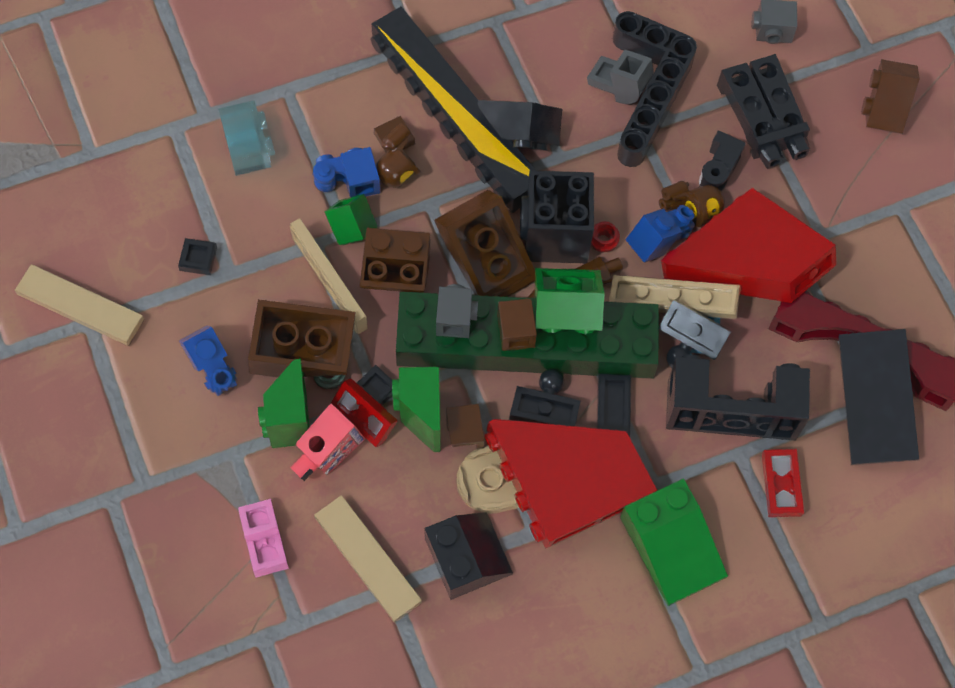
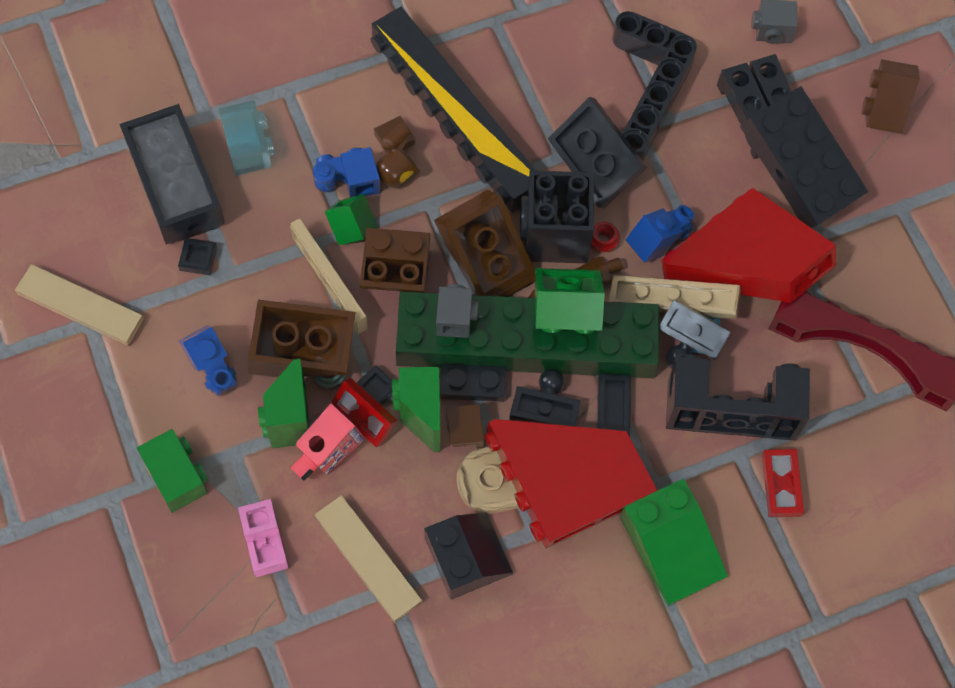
black slope [478,100,562,151] -> none
reddish brown panel [497,299,536,351] -> none
dark grey brick [587,49,654,104] -> none
reddish brown piece [659,181,725,227] -> none
black leg [699,130,746,192] -> none
black tile [838,329,919,465] -> none
none -> brick [119,104,225,245]
none -> green brick [136,428,208,513]
none -> black plate [440,364,506,402]
none -> black plate [548,97,648,208]
none -> black brick [740,86,869,228]

